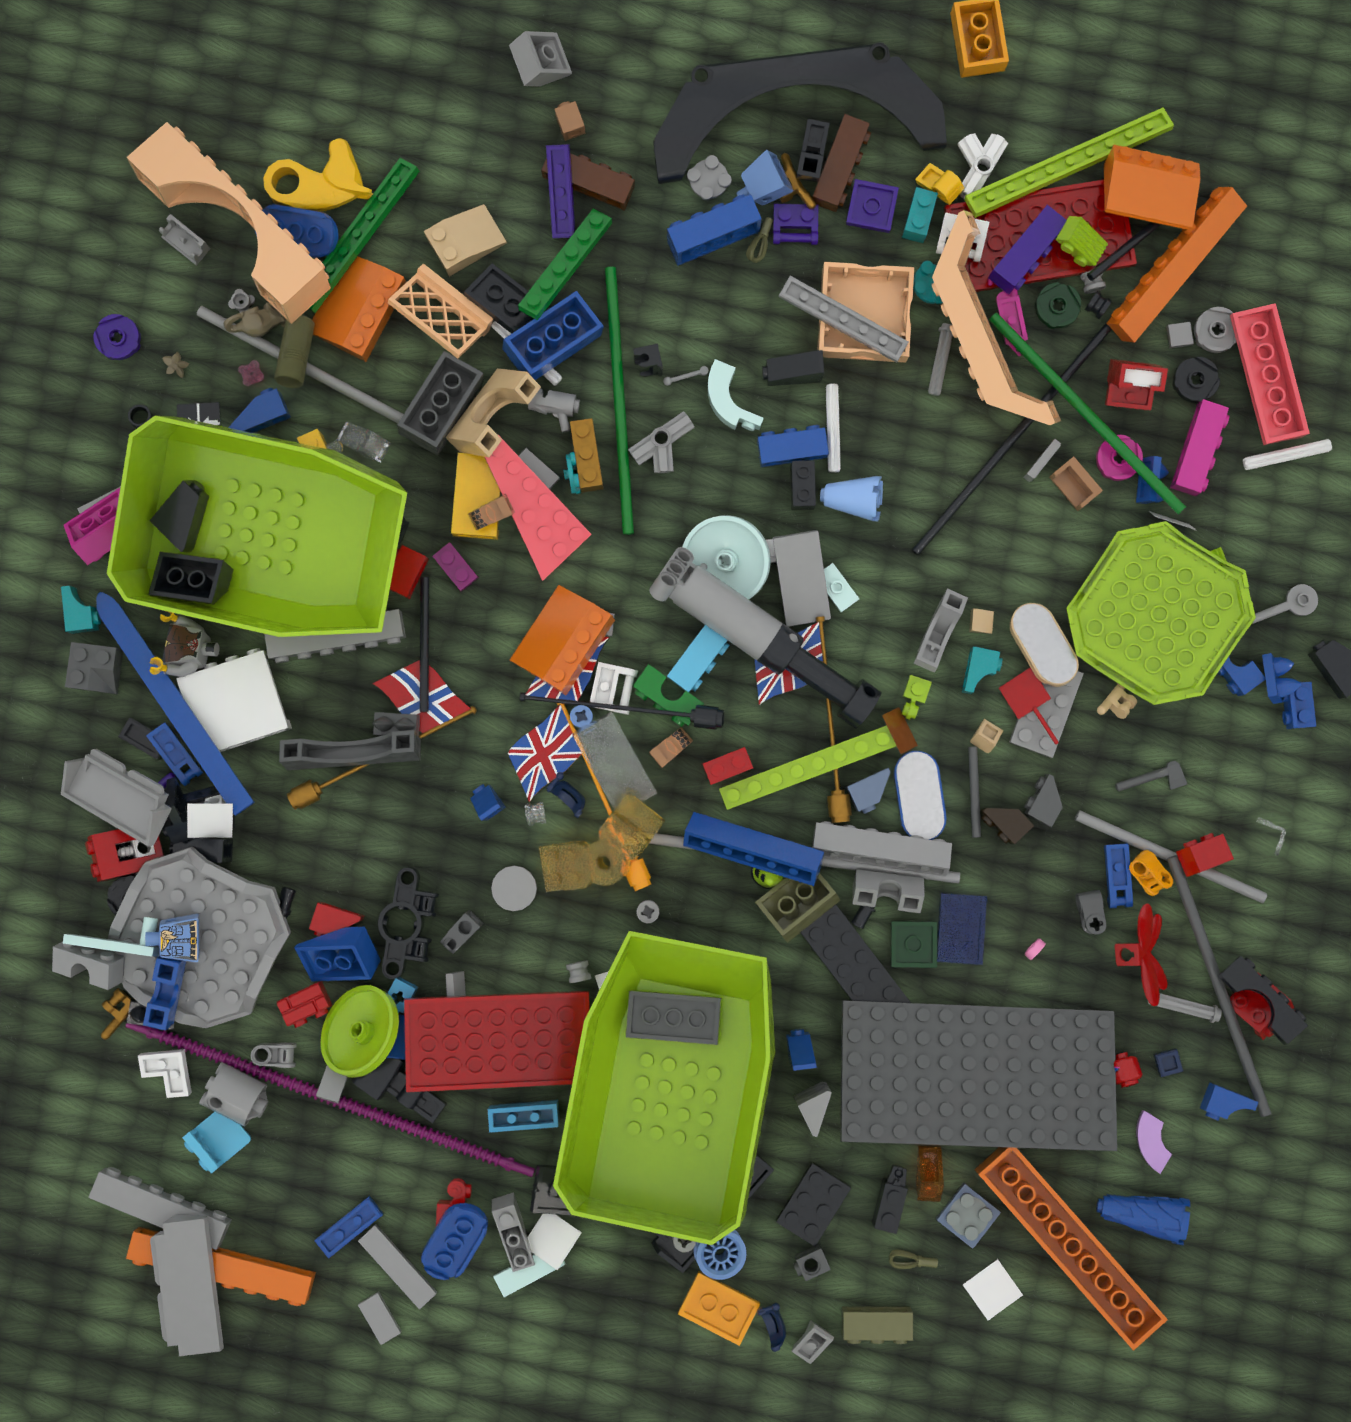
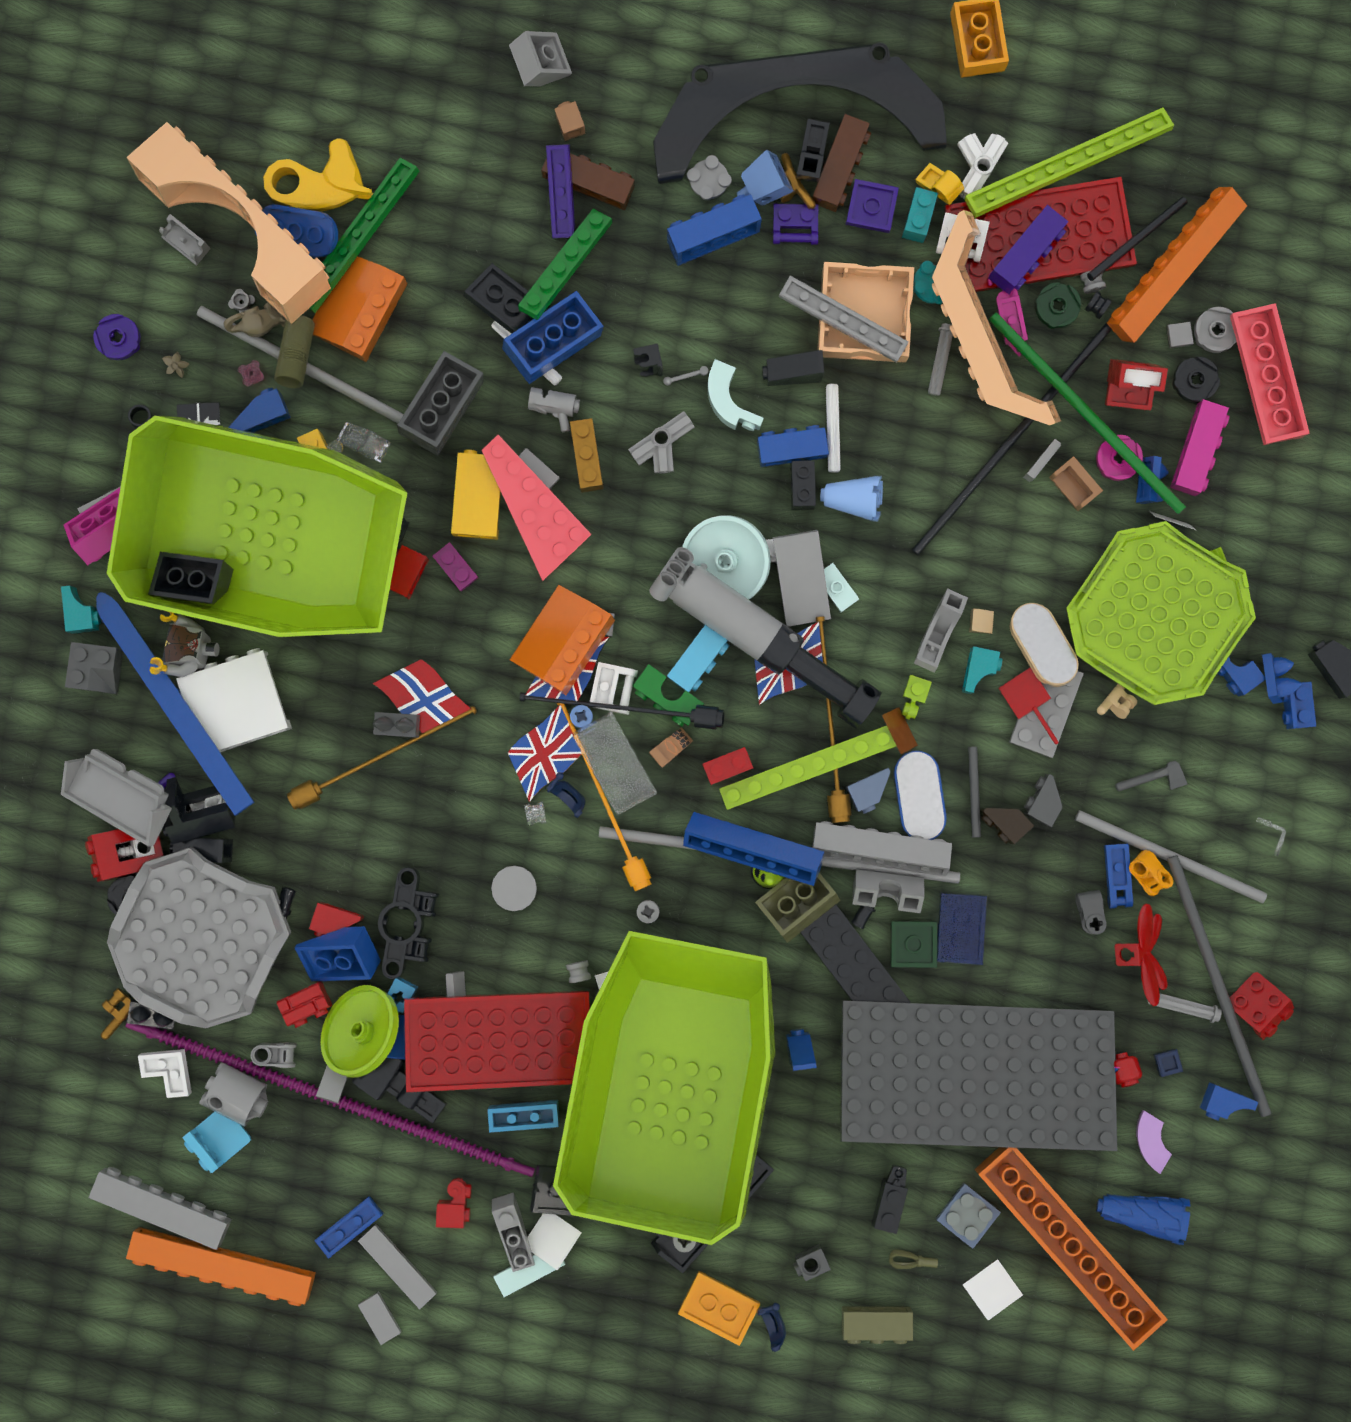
light grey arch [52,942,124,990] -> none
light aqua piece [63,917,160,957] -> none
black tile [118,717,160,759] -> none
blue arch [143,956,186,1031] -> none
medium blue torso [145,914,200,962] -> none
blue plate [146,722,203,786] -> none
black slope [149,480,209,552] -> none
light grey slope [150,1214,224,1356] -> none
white sticker [187,804,233,838] -> none
light grey brick [264,609,406,663] -> none
dark grey arch [279,730,421,771] -> none
light nougat fence [388,263,493,359] -> none
black piece [420,577,429,712] -> none
blue tile [421,1203,488,1280] -> none
tan slope [424,204,507,277] -> none
dark grey leg [440,909,484,954] -> none
tan arch [446,368,541,457] -> none
medium nougat leg [468,494,515,530] -> none
blue slope [470,784,506,821] -> none
clear yellow plate [539,792,665,892] -> none
teal piece [563,452,581,494] -> none
green piece [605,267,634,535] -> none
dark grey plate [626,991,722,1045] -> none
medium blue wheel [693,1230,746,1280] -> none
olive piece [746,217,773,263] -> none
black plate [776,1162,851,1247] -> none
light grey slope [791,1320,834,1364] -> none
light grey slope [794,1081,832,1137] -> none
clear orange slope [916,1146,944,1202] -> none
tan slope [970,719,1003,753] -> none
bright pink tile [1025,938,1046,960] -> none
lime brick [1056,216,1108,267] -> none
orange slope [1104,145,1200,230] -> none
red brick [1176,833,1234,877] -> none
black arch [1218,956,1308,1045] -> none
white axle [1243,439,1332,470] -> none
light grey piece [1252,584,1318,624] -> none

